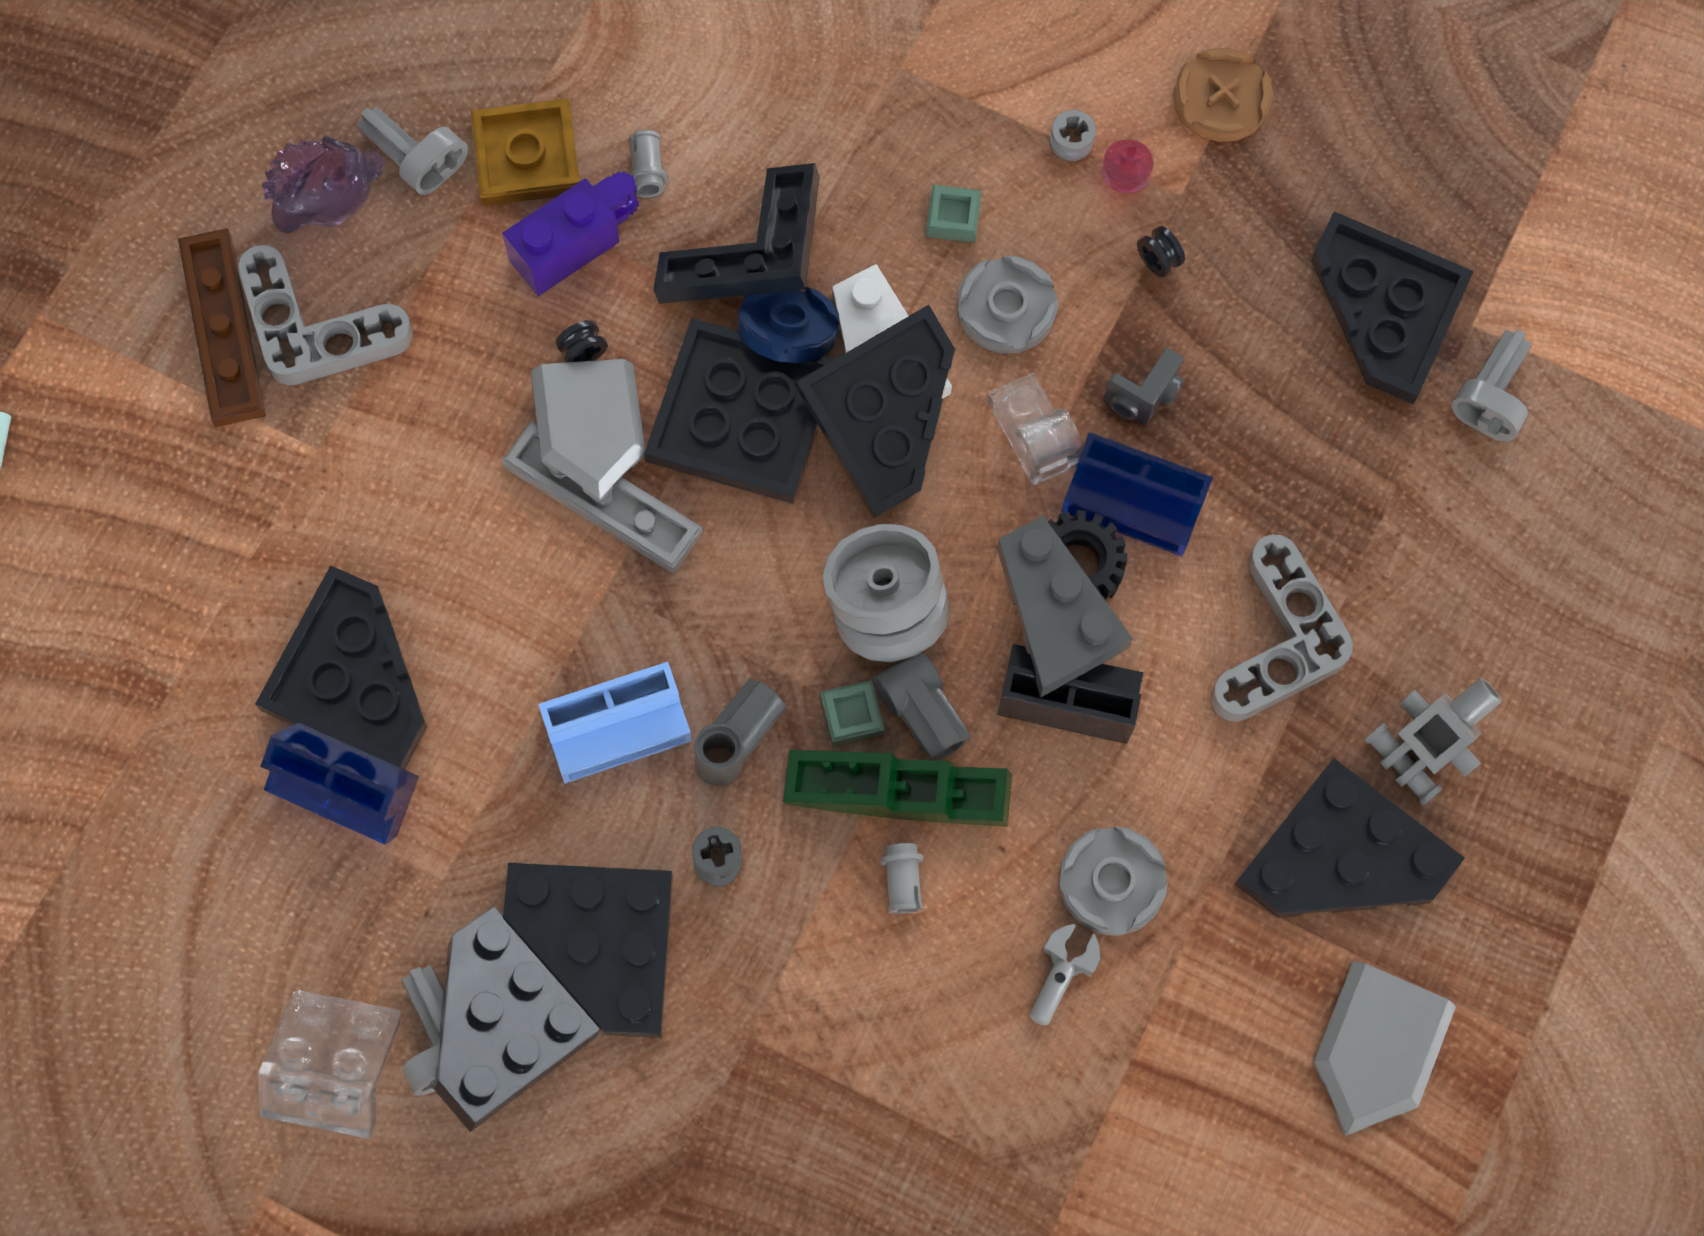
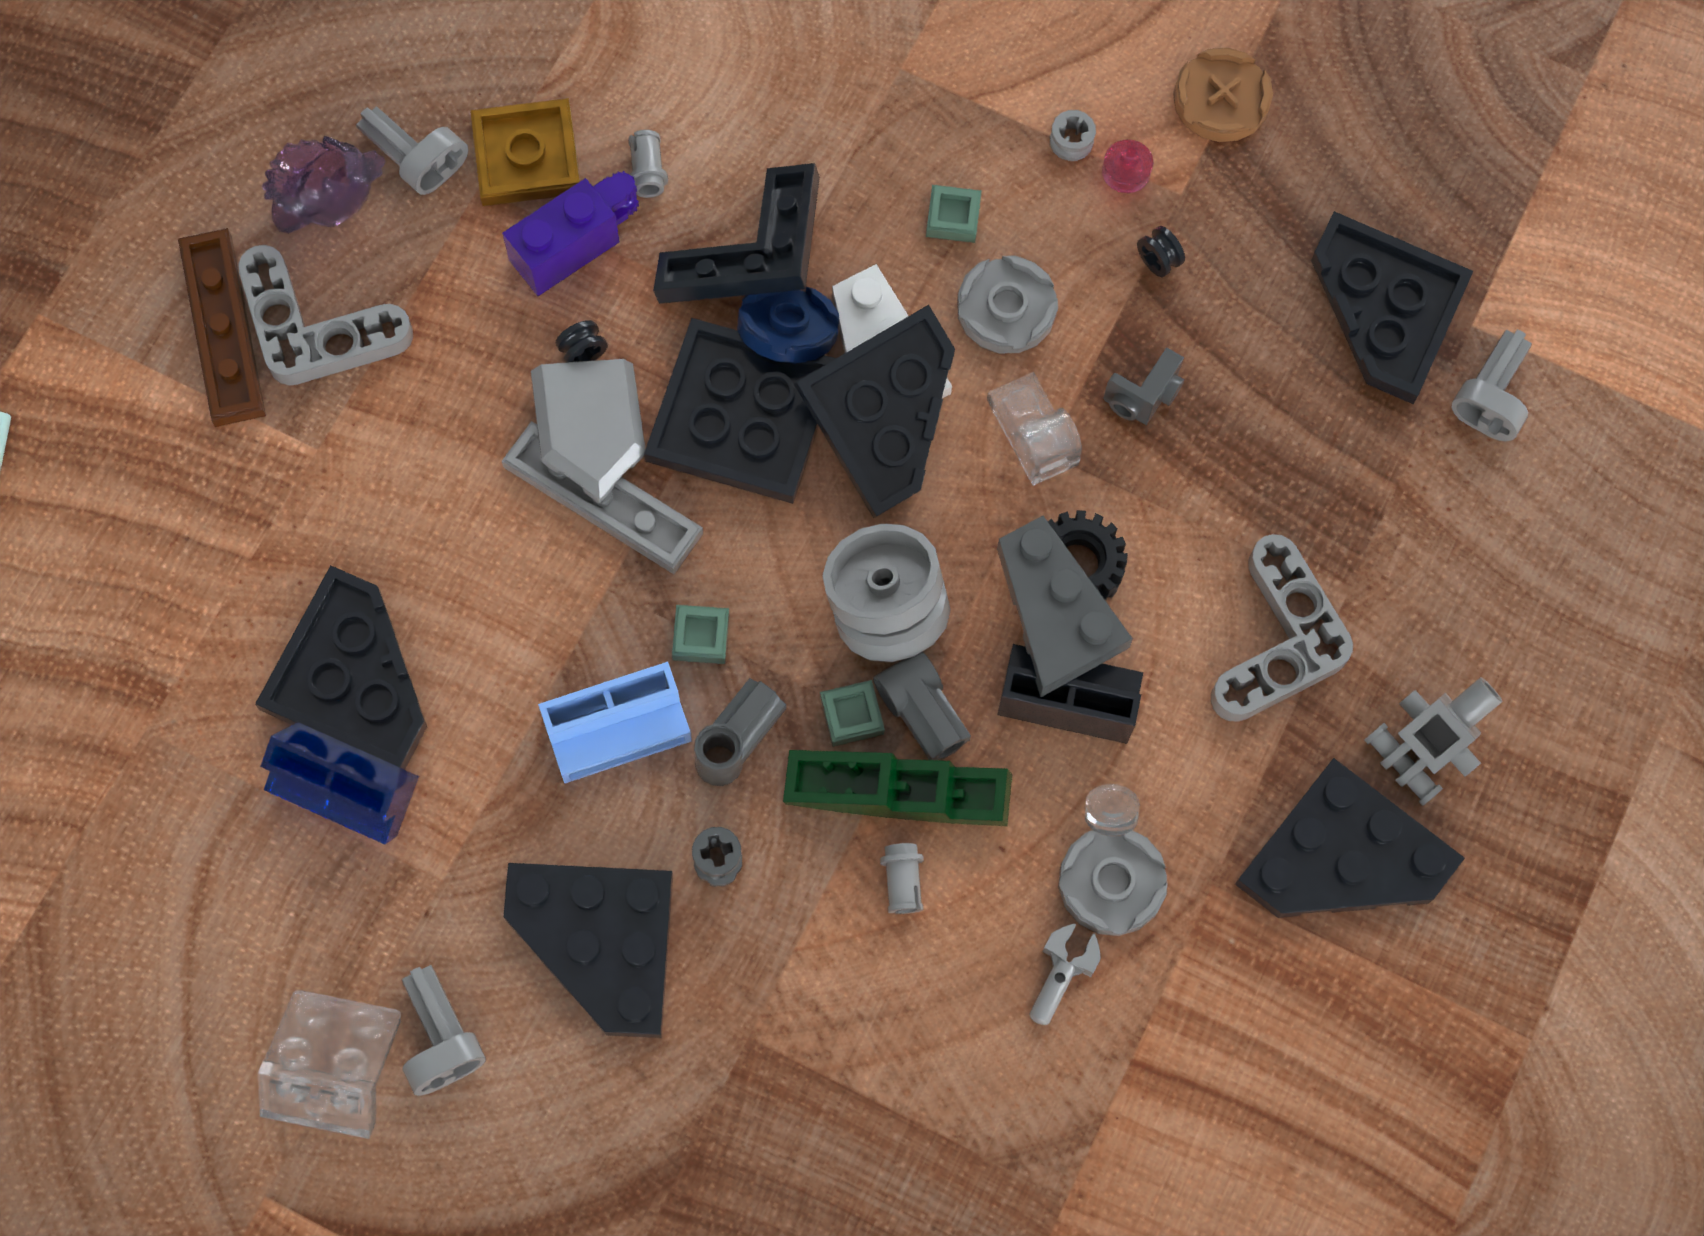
plate [434,906,601,1132] -> none
clear blue piece [1061,432,1213,557] -> none
light grey tile [1313,961,1456,1136] -> none
none -> sand green tile [672,605,729,664]
none -> clear tile [1085,784,1140,836]

